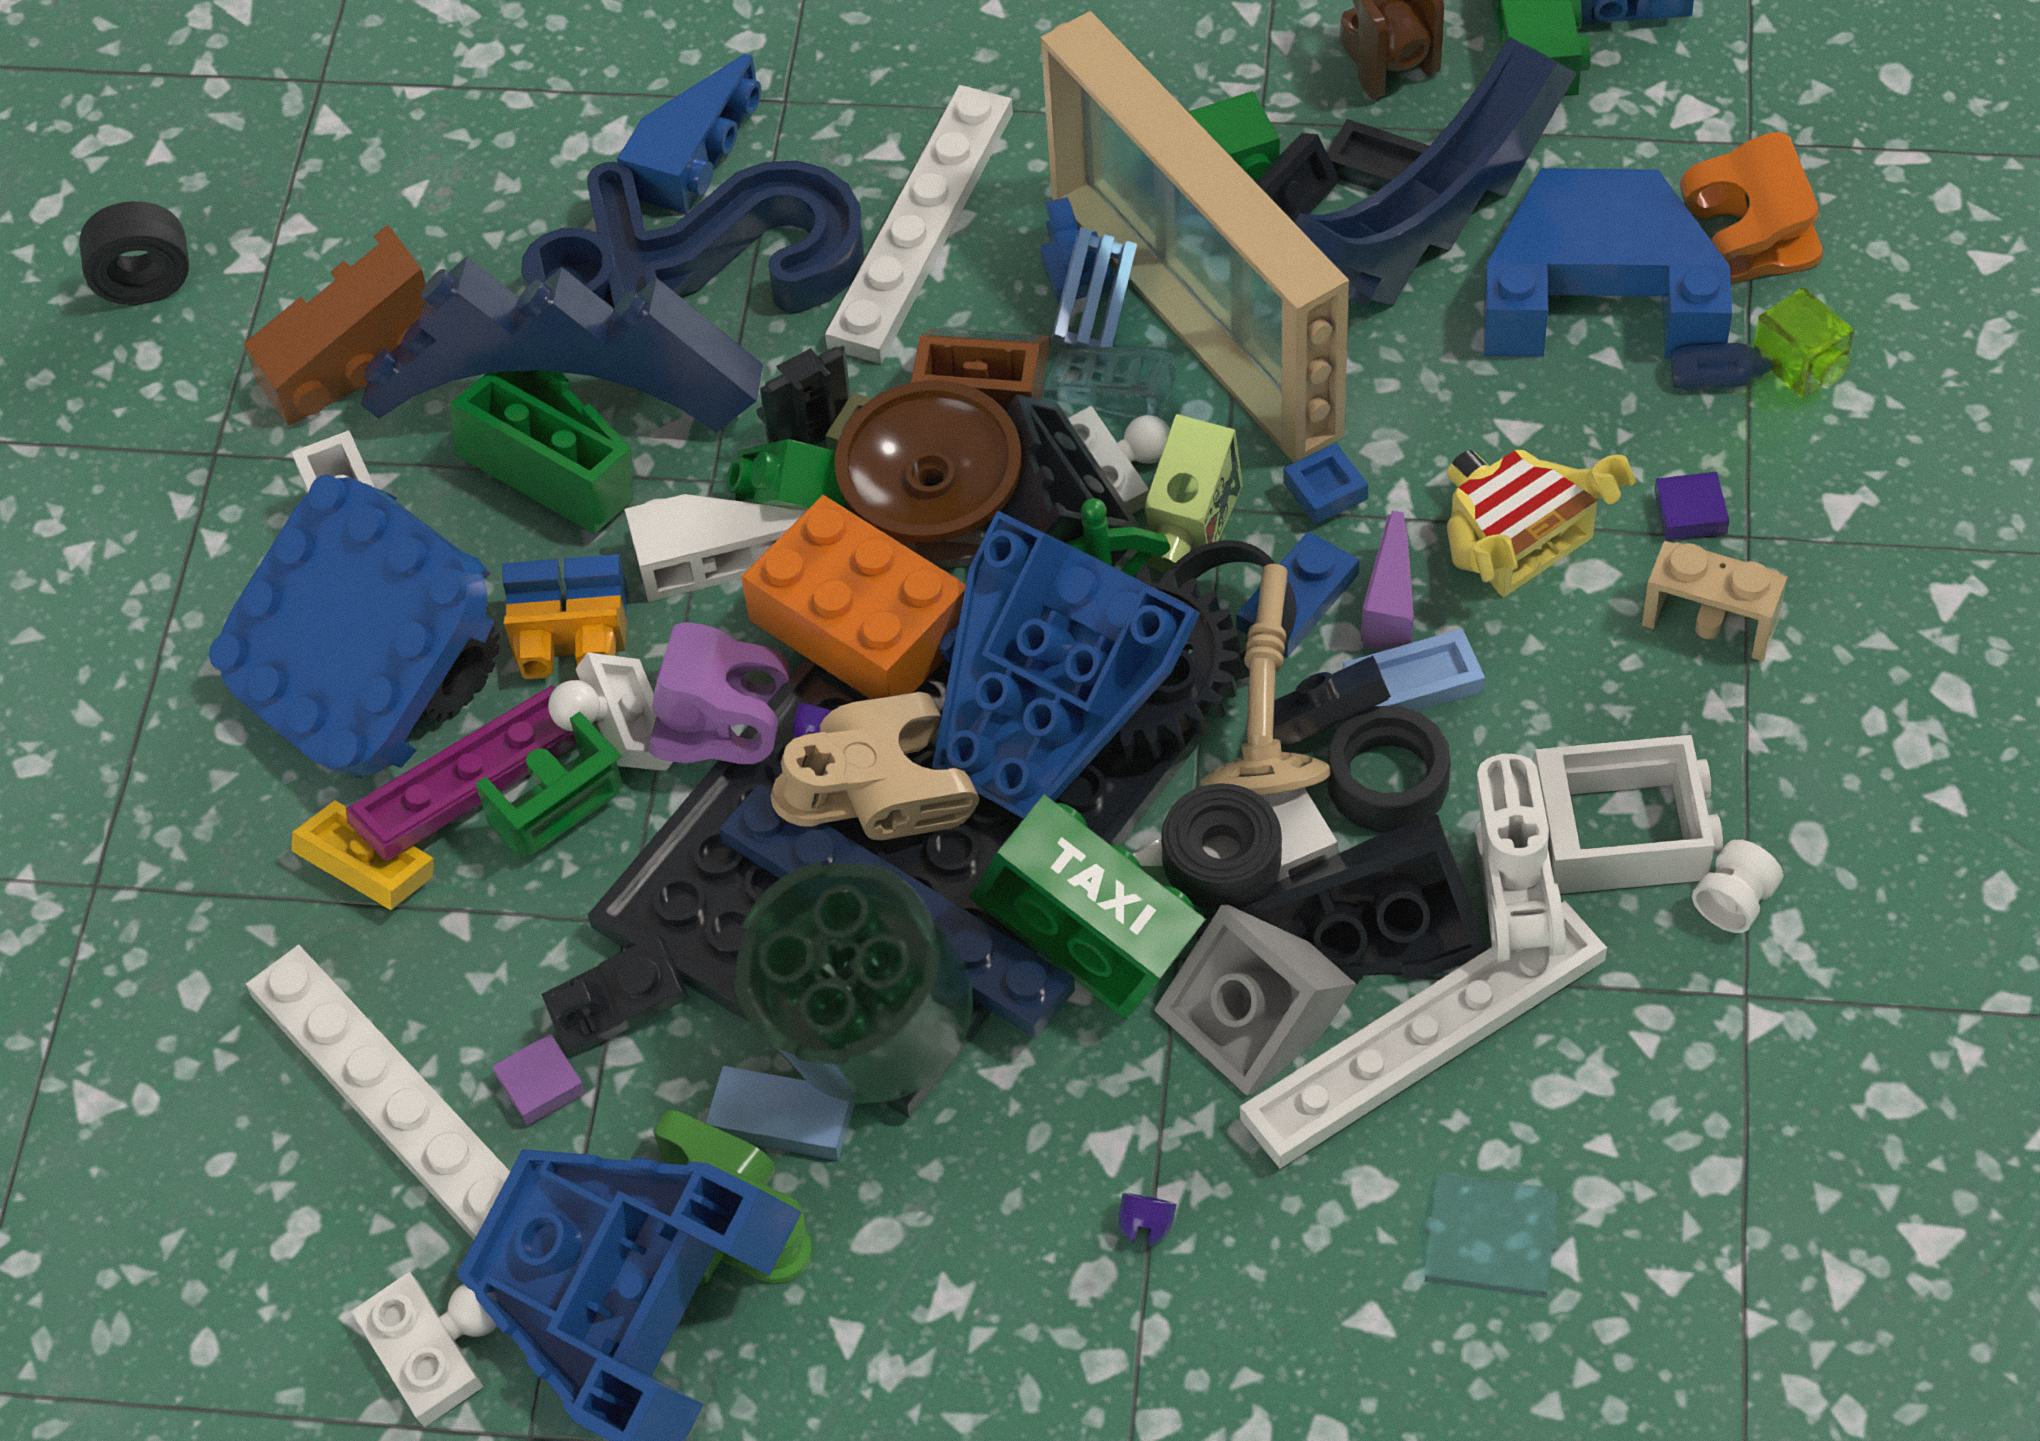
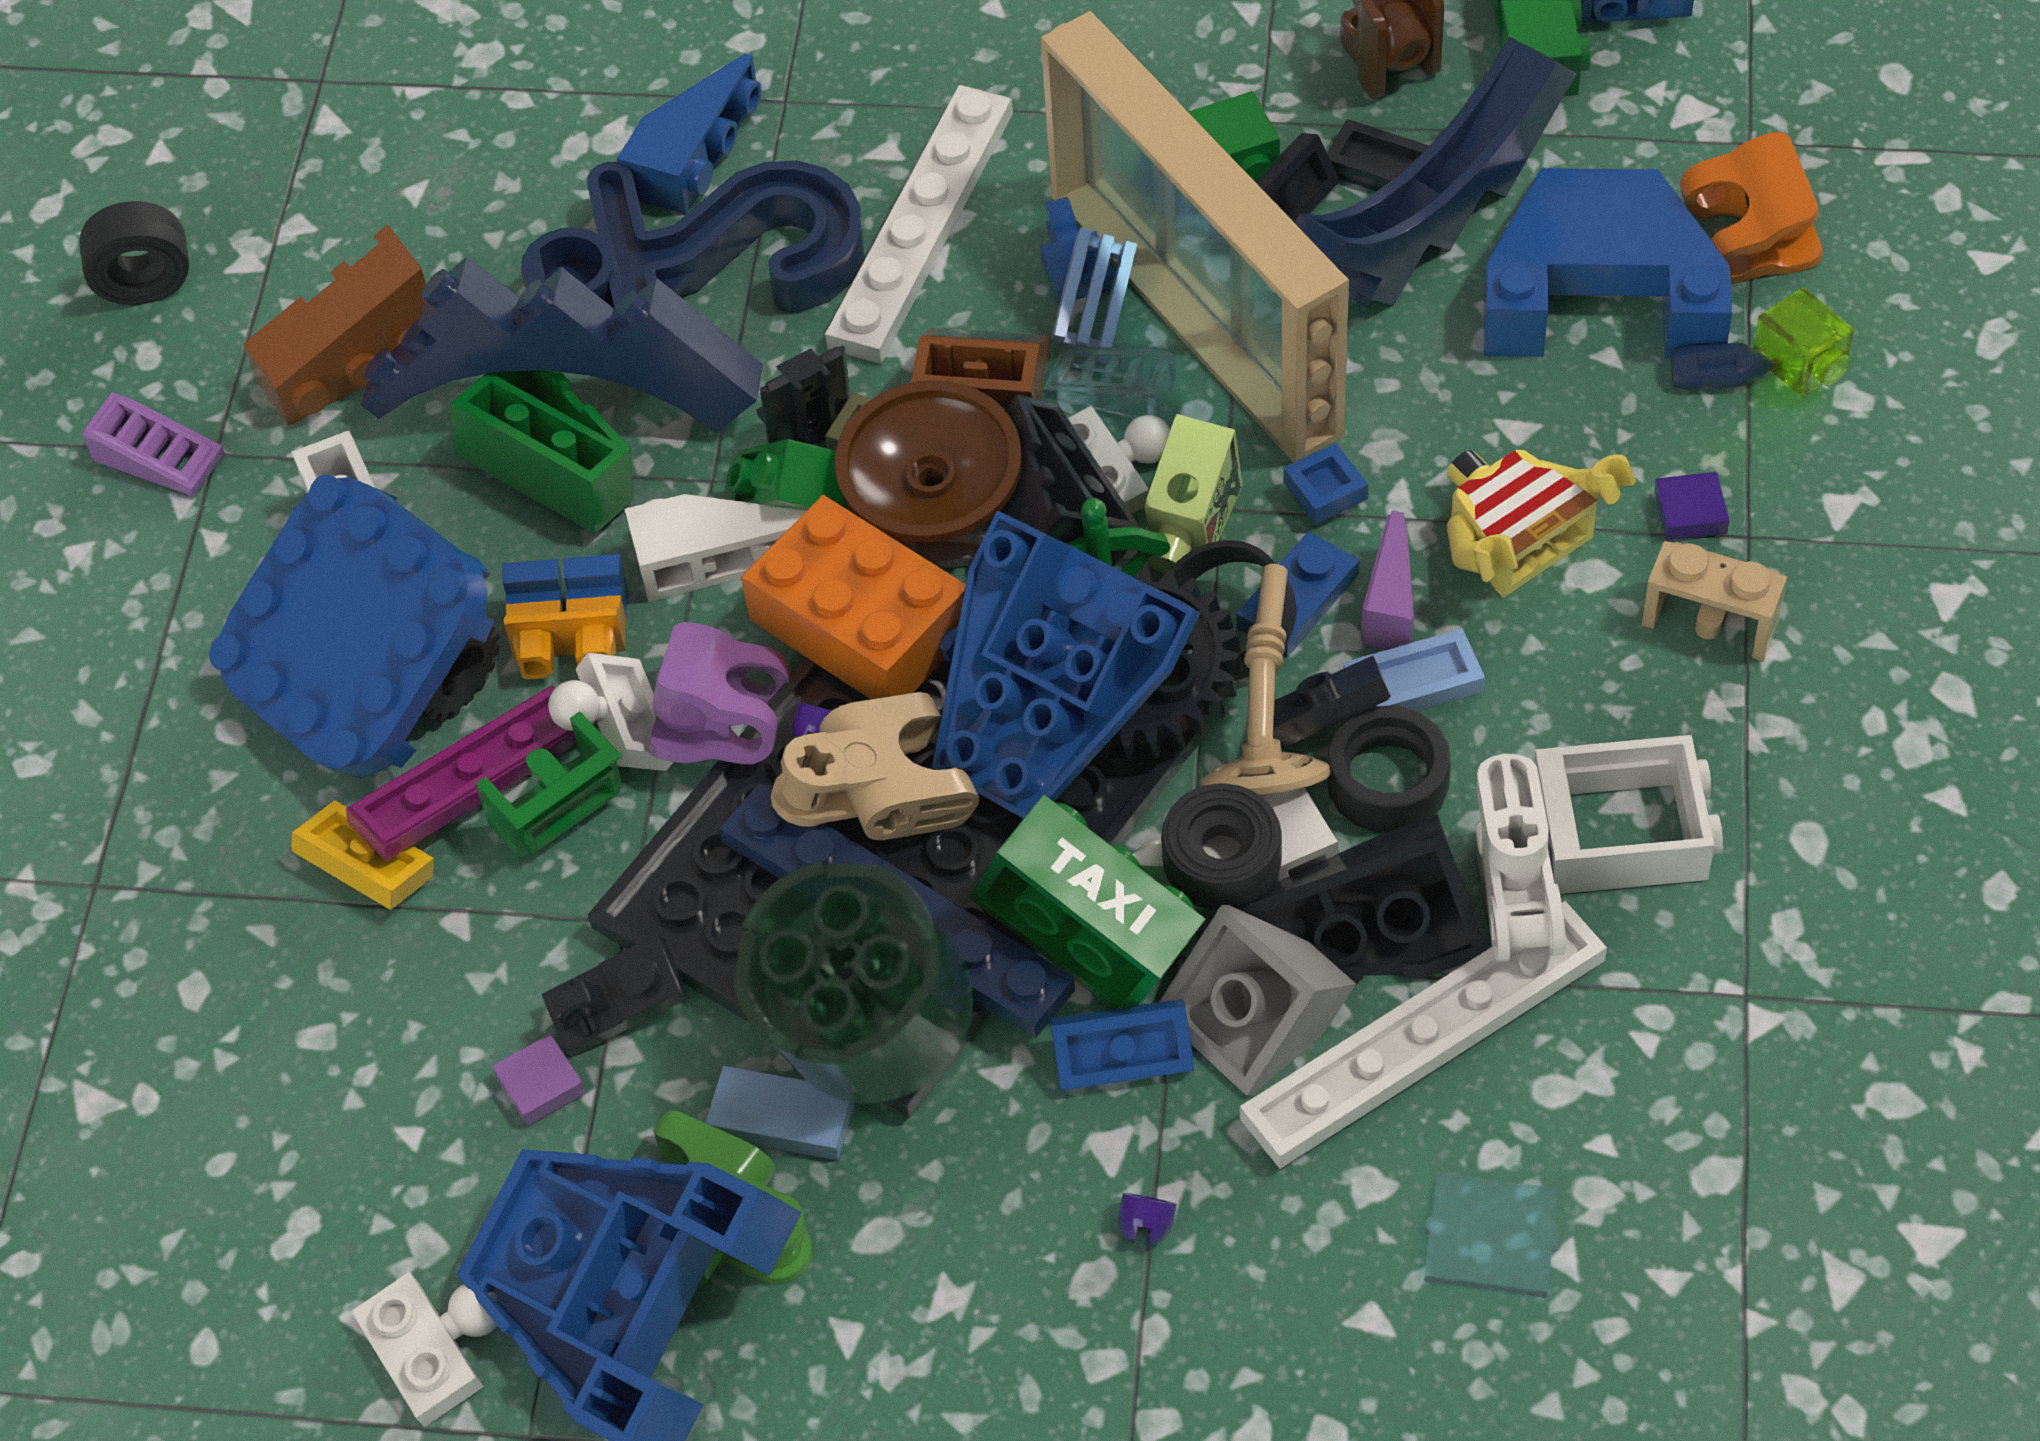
white plate [246,945,510,1240] -> none
white wheel [1692,840,1784,933] -> none
none -> medium lavender slope [83,393,225,497]
none -> blue plate [1050,999,1194,1091]

